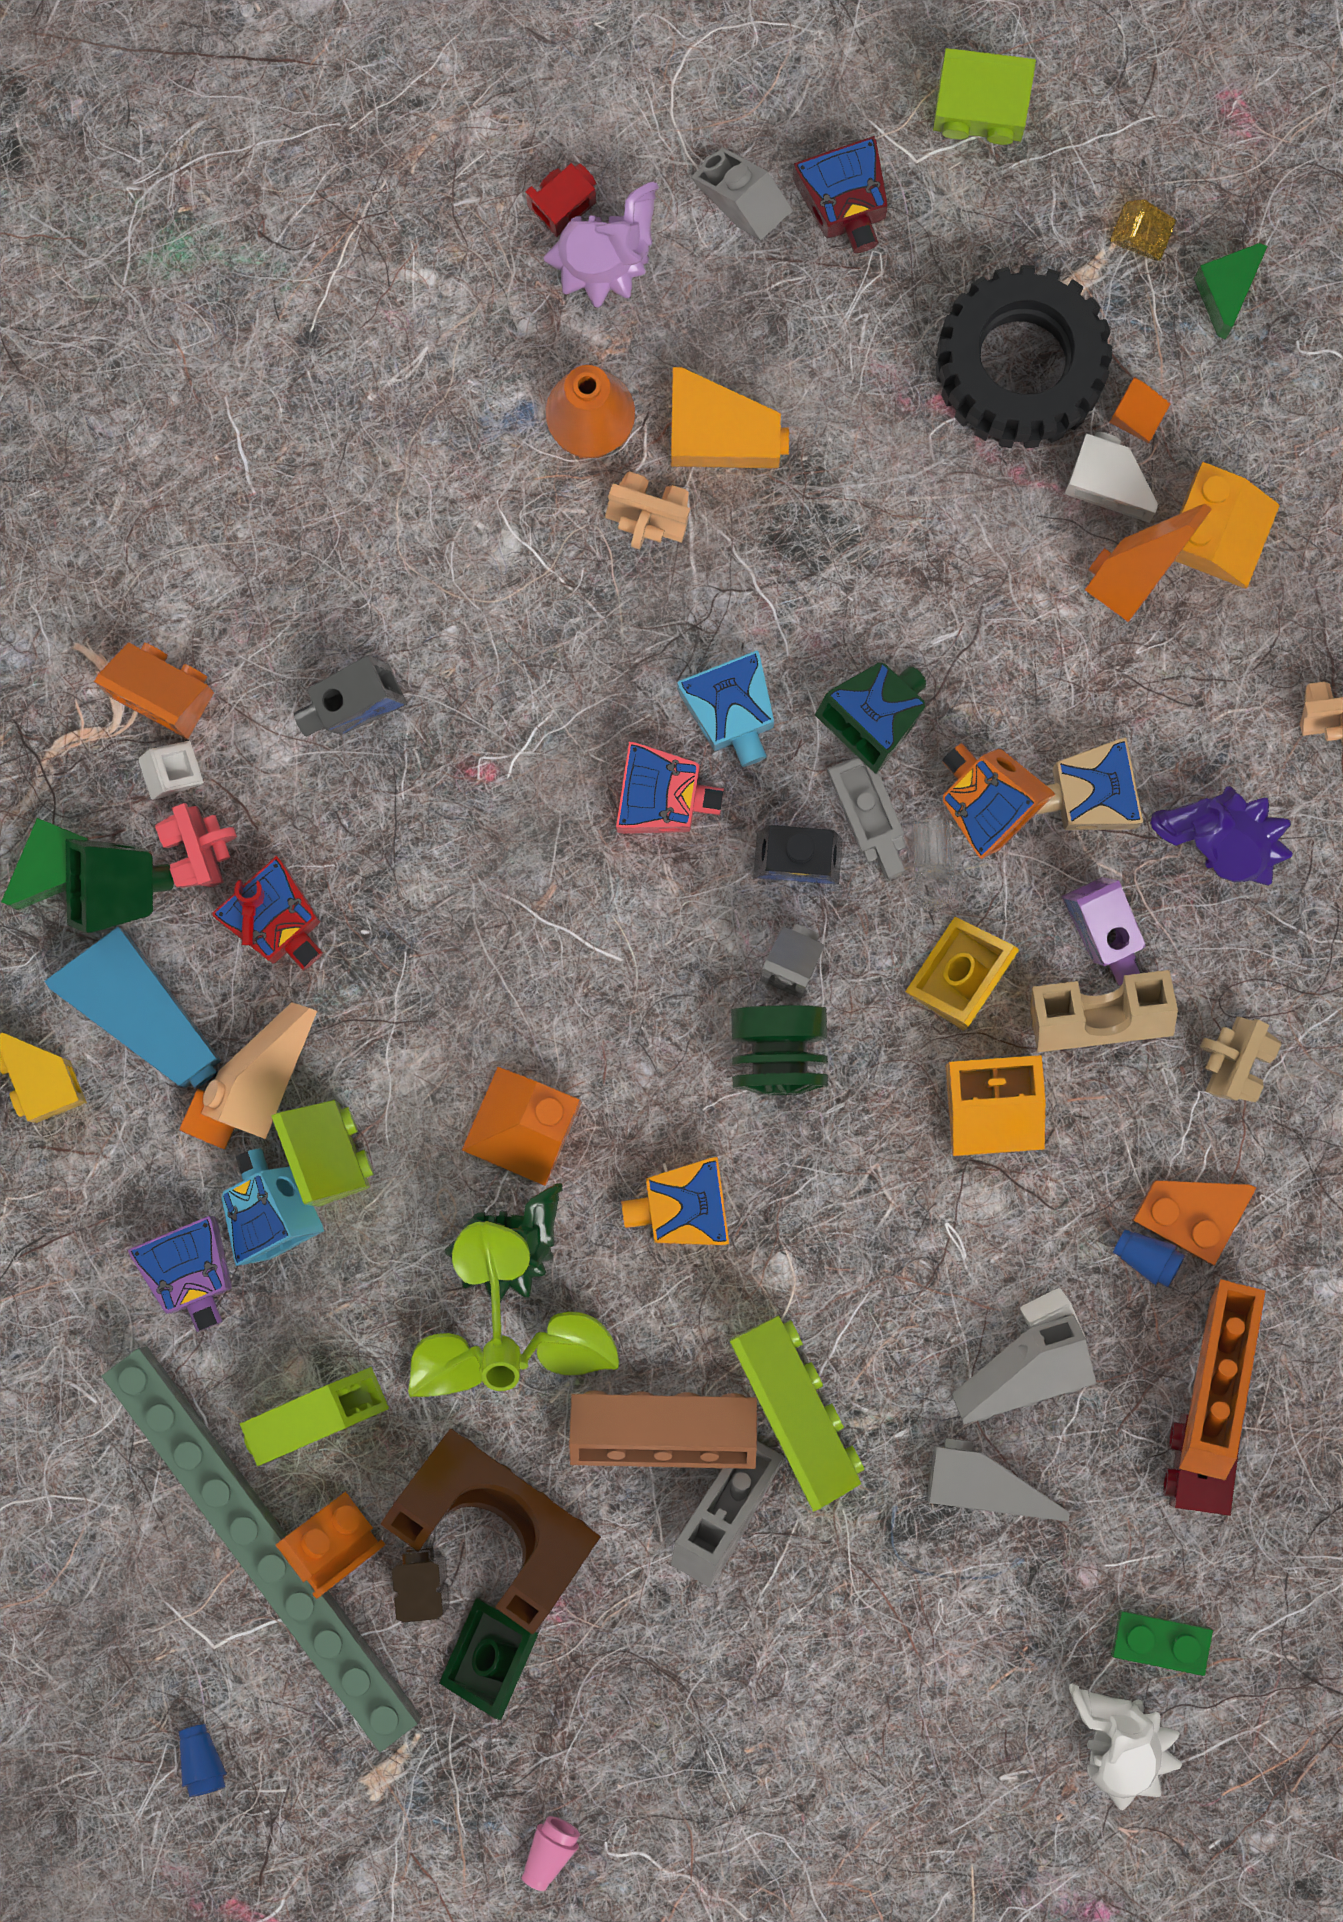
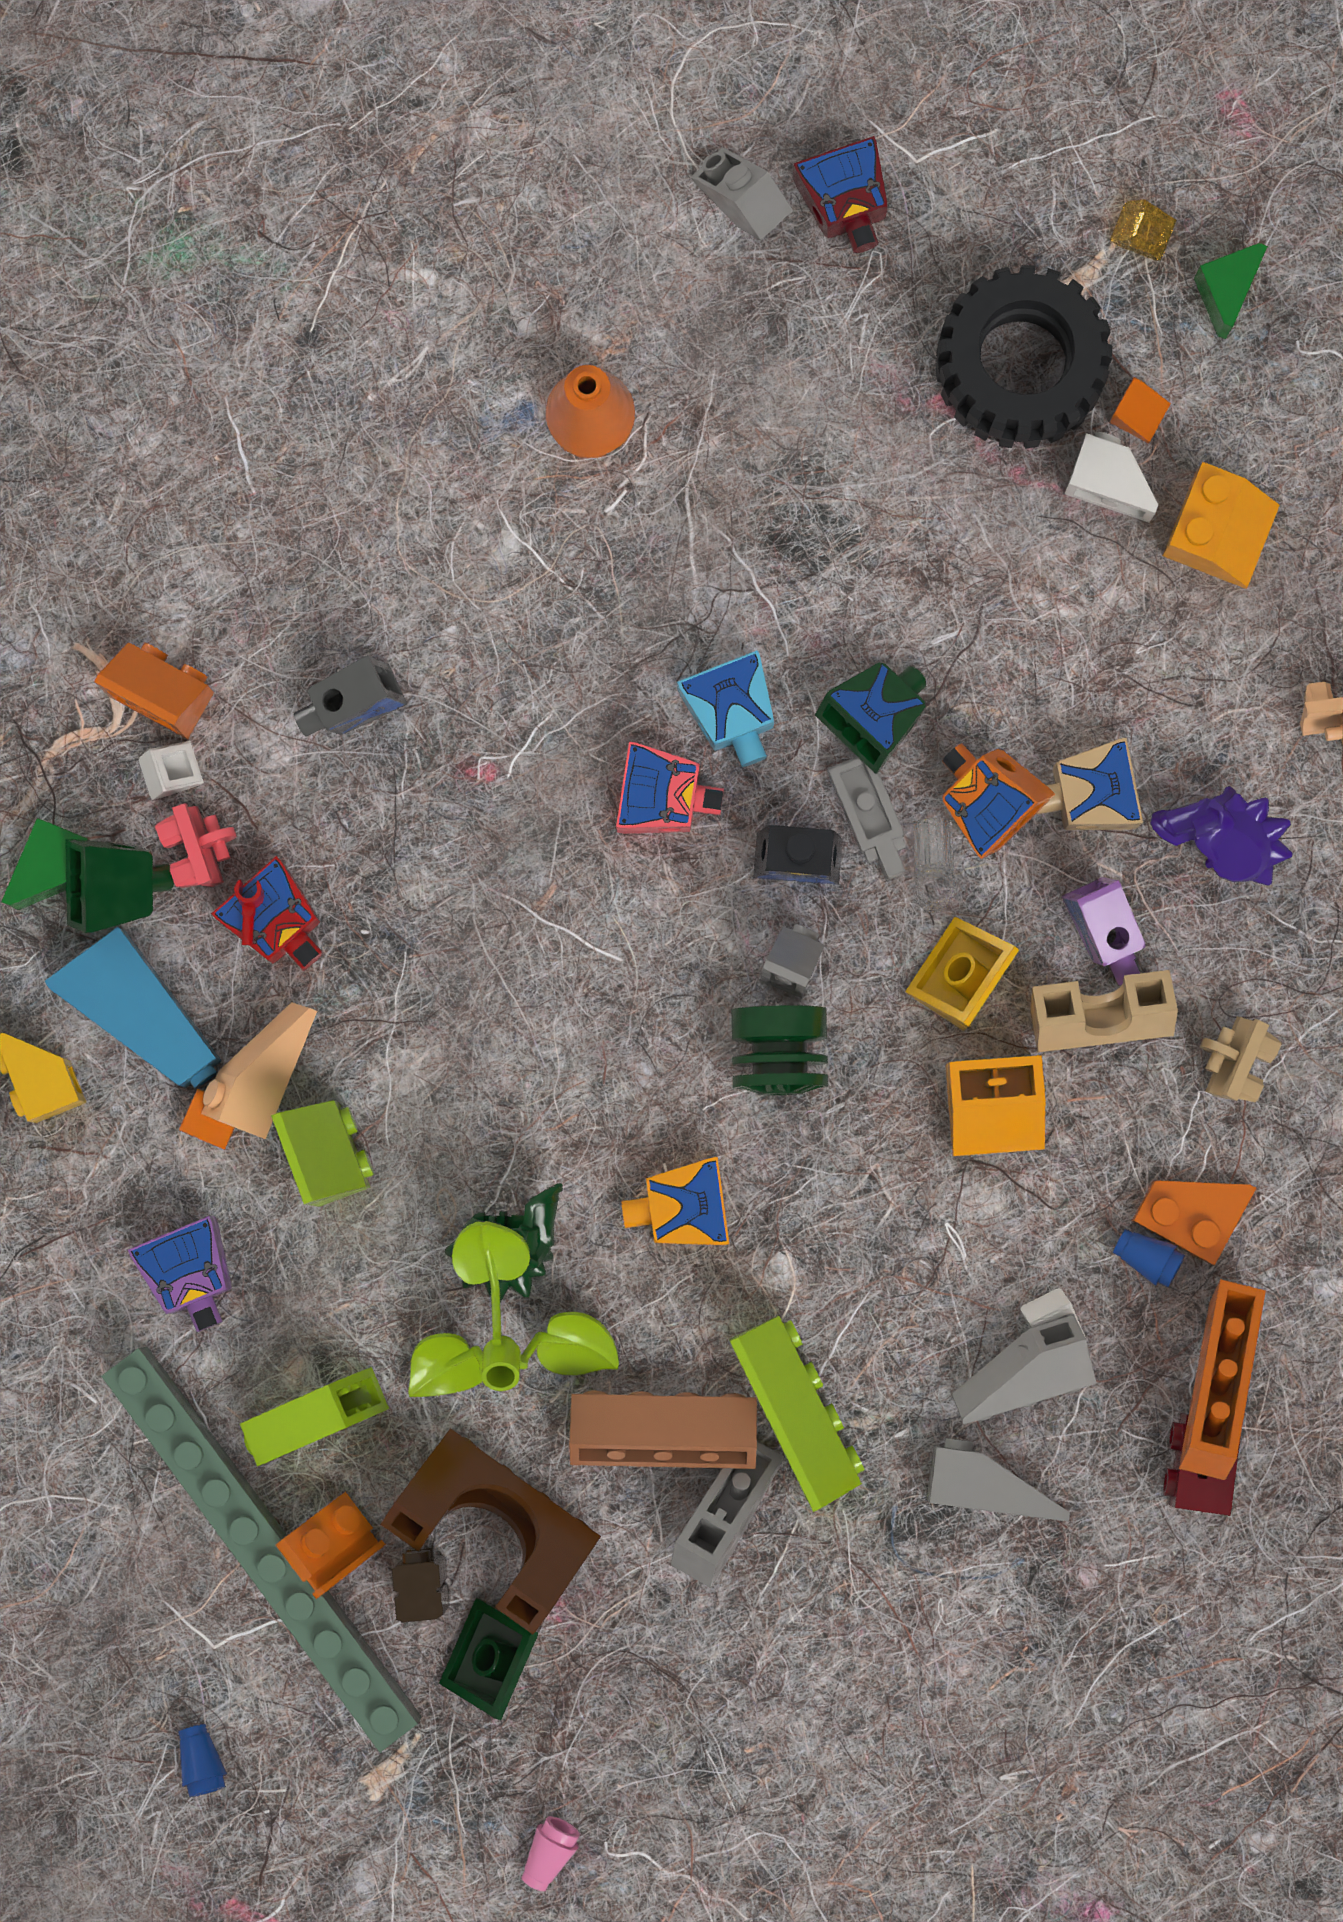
torso [222,1149,324,1266] -> none
orange slope [462,1067,582,1186] -> none
red brick [525,163,597,237] -> none
lavender head [543,182,659,308] -> none
light nougat hips [605,471,690,550] -> none
light orange slope [671,367,789,468] -> none
lime slope [933,48,1036,145] -> none
white head [1069,1684,1182,1810] -> none
orange slope [1085,504,1212,622] -> none
green plate [1111,1610,1213,1676] -> none

